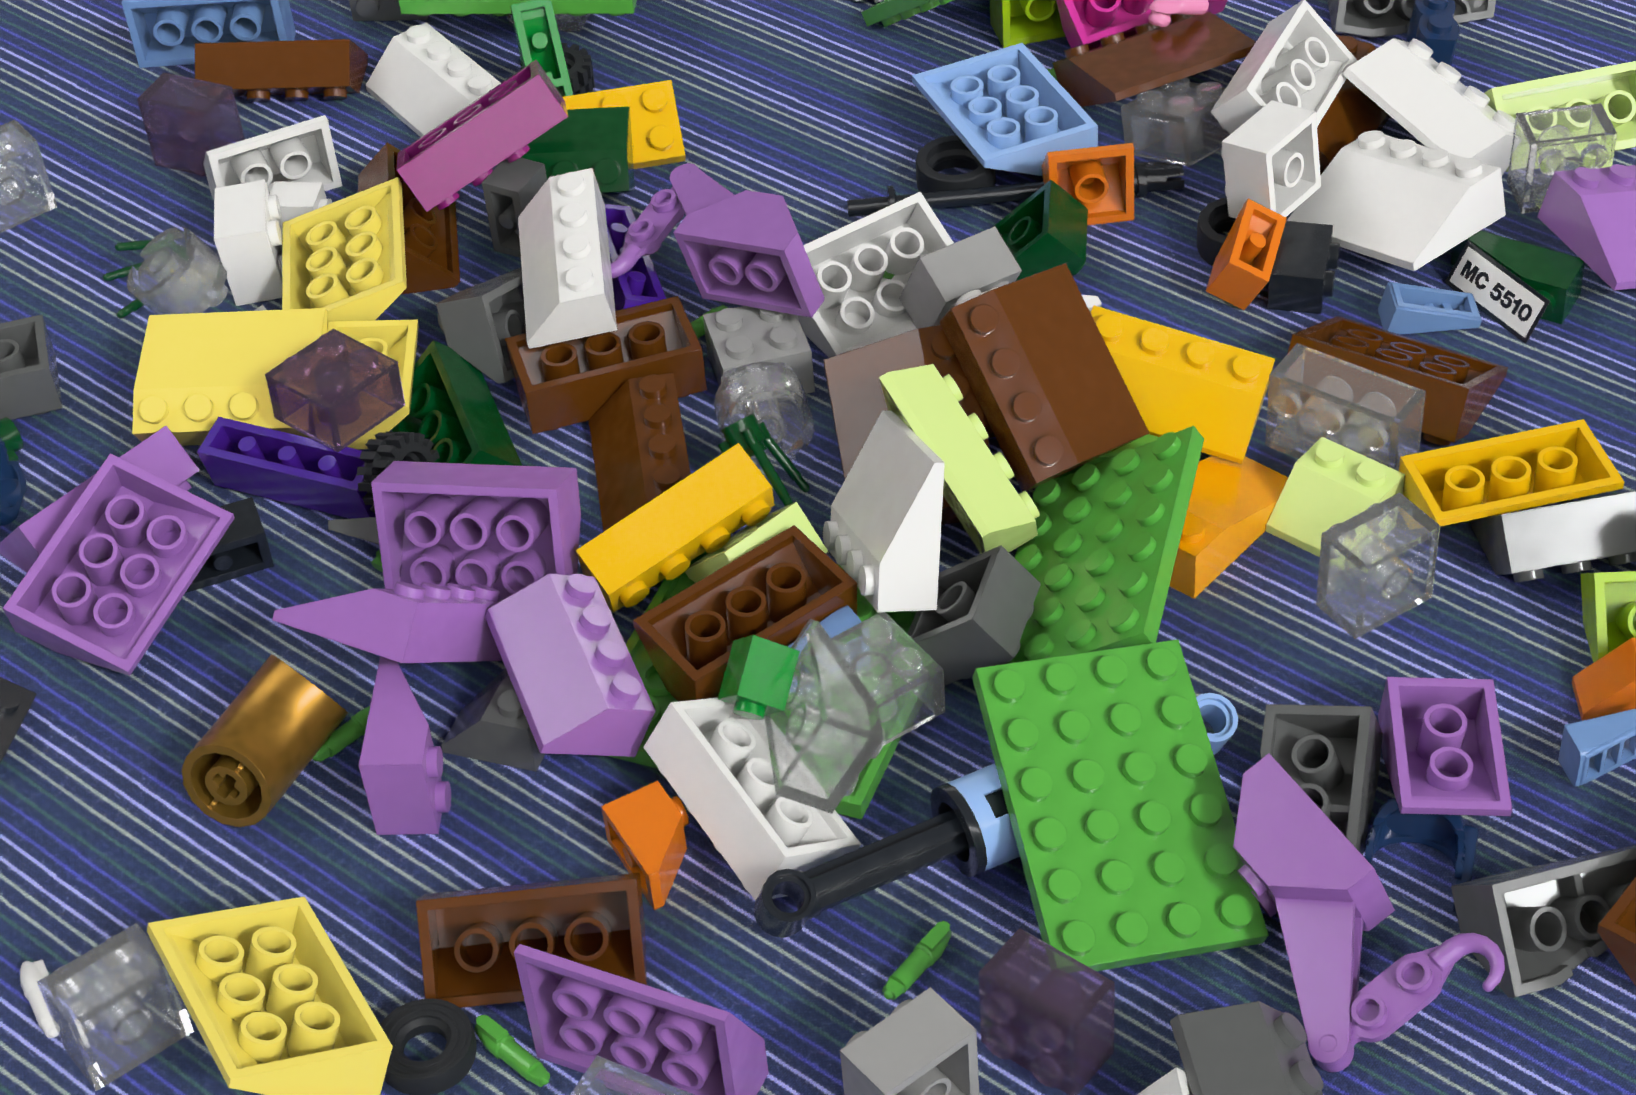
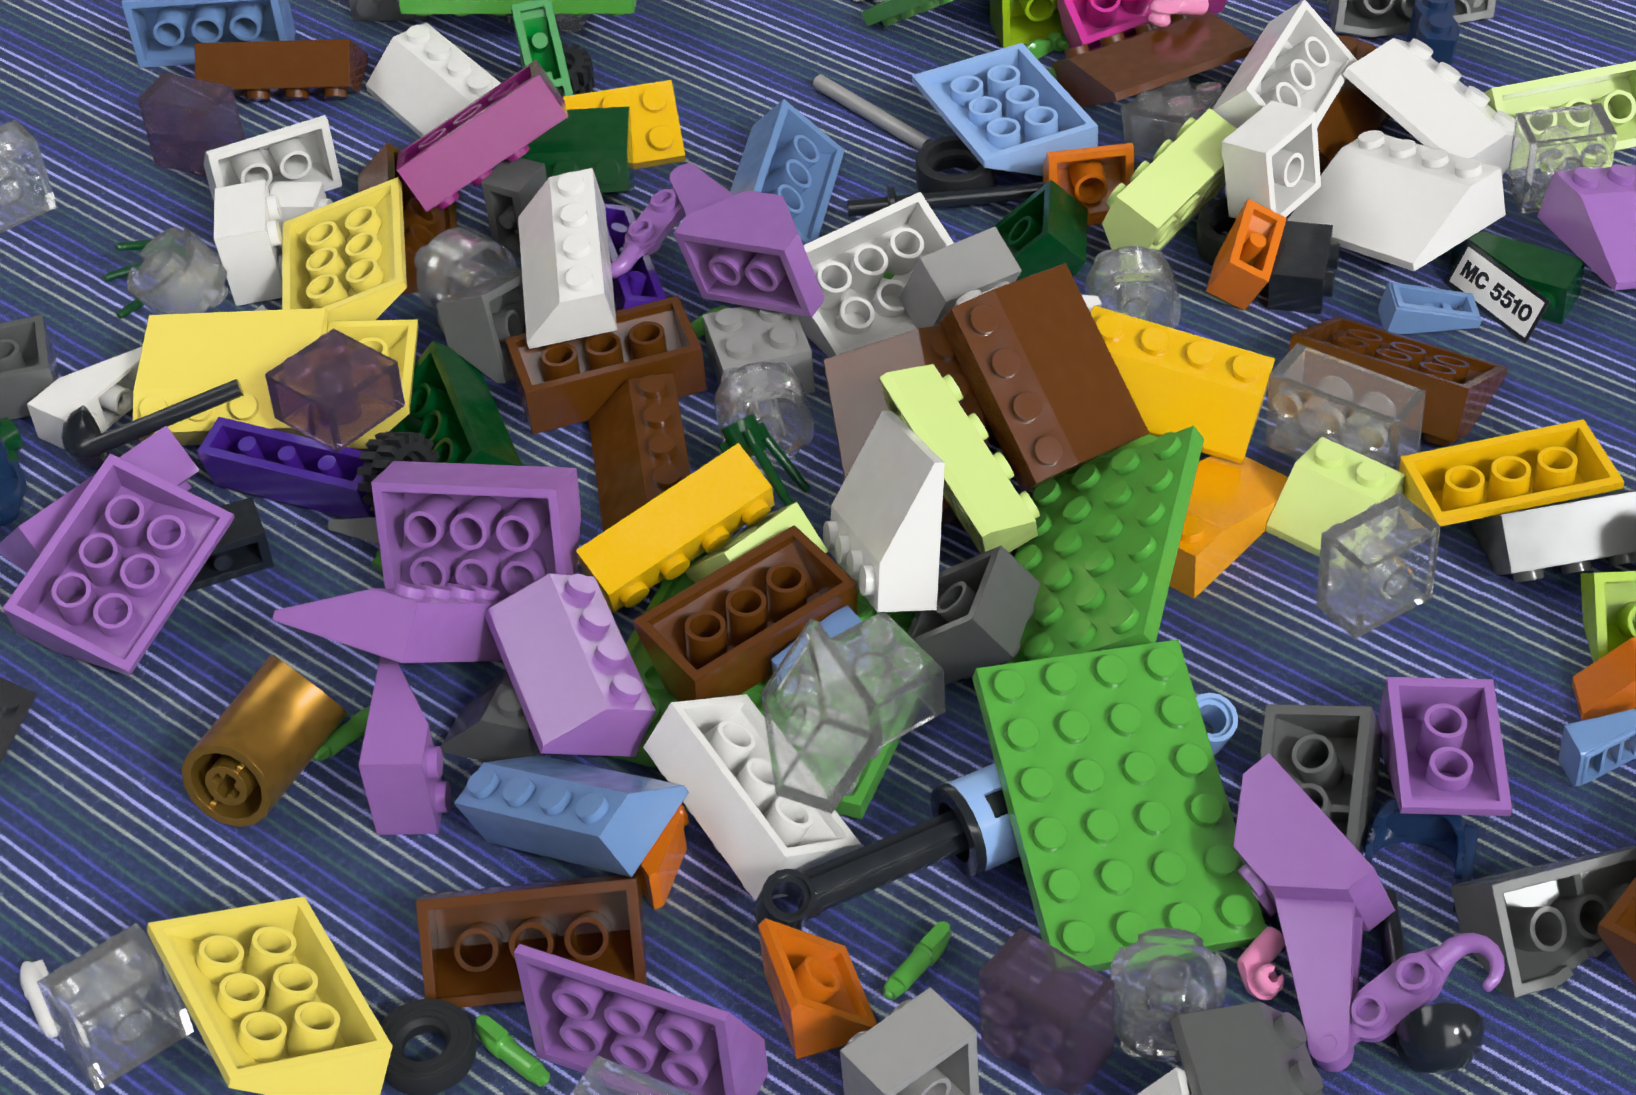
green brick [718,635,800,720] -> none
none -> white slope [27,346,143,449]
none -> black piece [61,379,244,470]
none -> clear brick [415,227,517,311]
none -> medium blue slope [454,755,689,877]
none -> medium blue slope [730,99,845,245]
none -> orange slope [758,918,877,1059]
none -> light grey bar [813,74,933,150]
none -> bright green piece [1025,32,1070,59]
none -> clear brick [1085,246,1181,329]
none -> yellowish green slope [1102,108,1237,282]
none -> clear brick [1110,928,1227,1062]
none -> bright pink arm [1237,926,1286,1000]
none -> black piece [1379,889,1485,1074]

